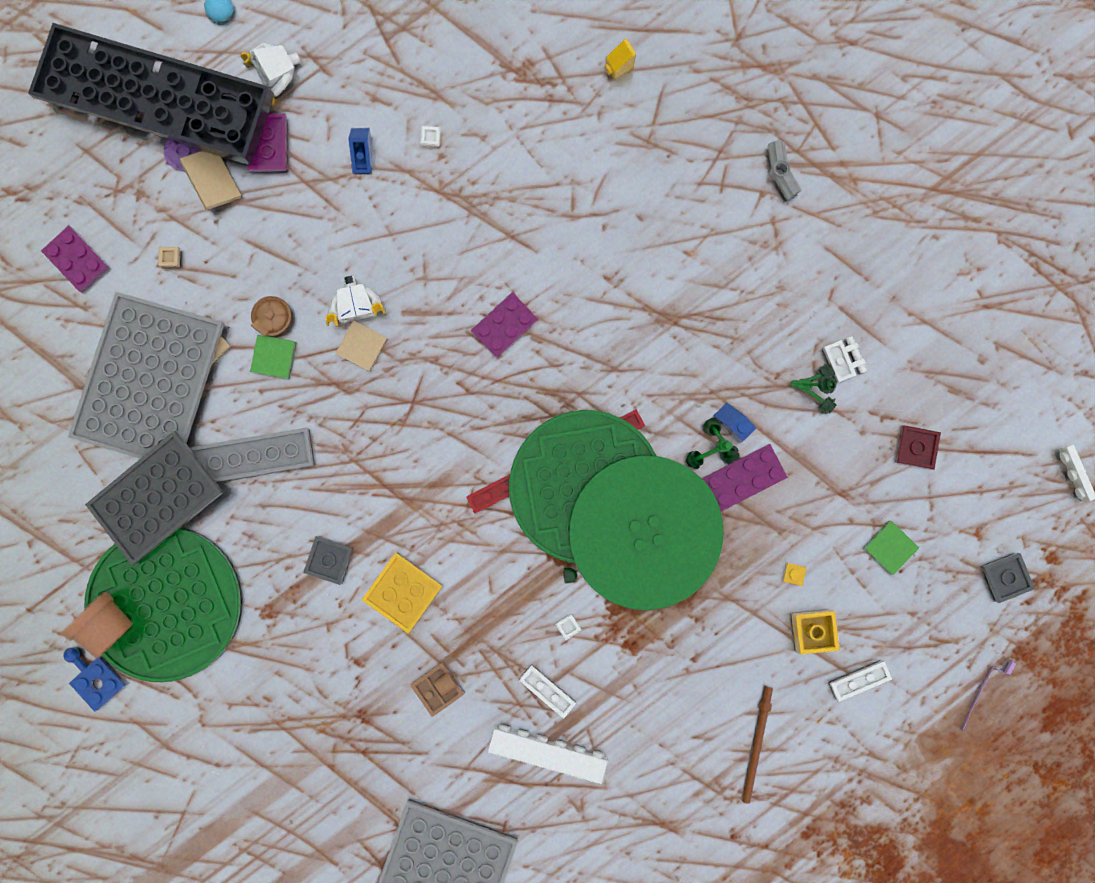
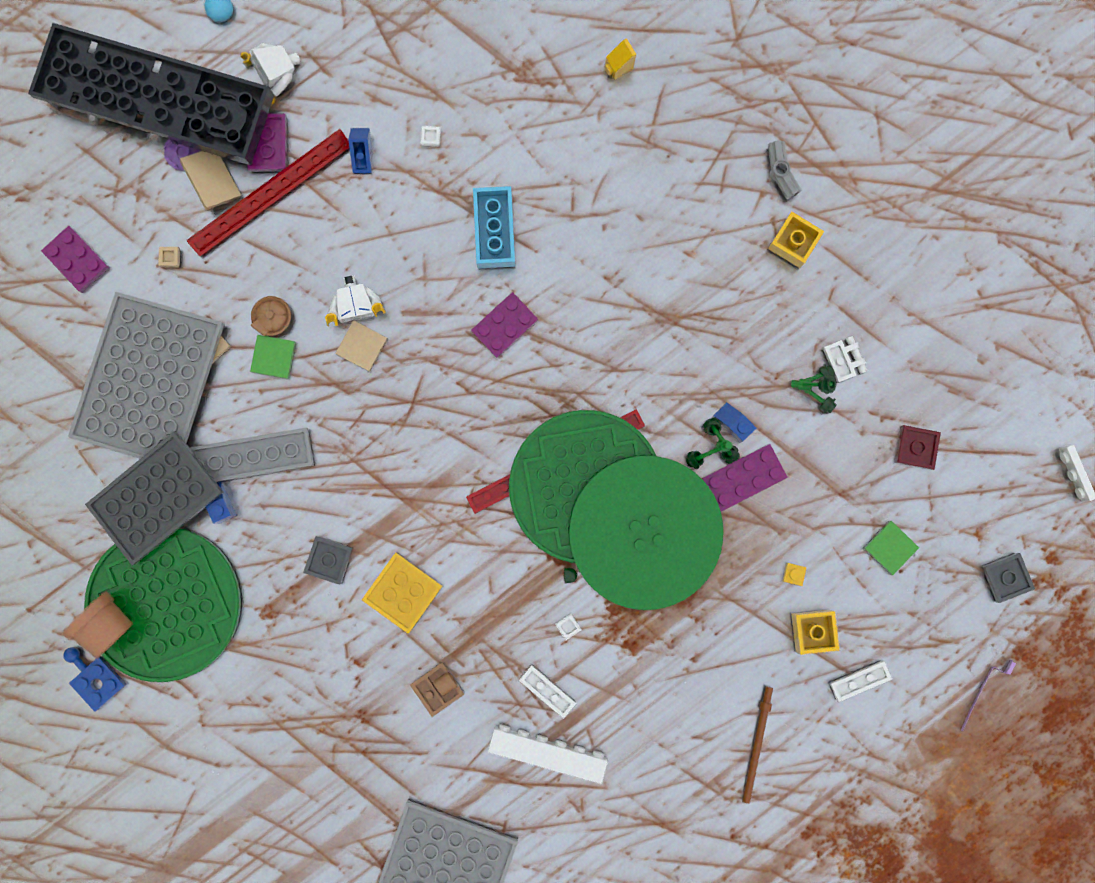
none -> red plate [187,129,349,256]
none -> blue slope [206,482,237,524]
none -> medium azure brick [473,186,515,269]
none -> yellow brick [768,212,824,268]

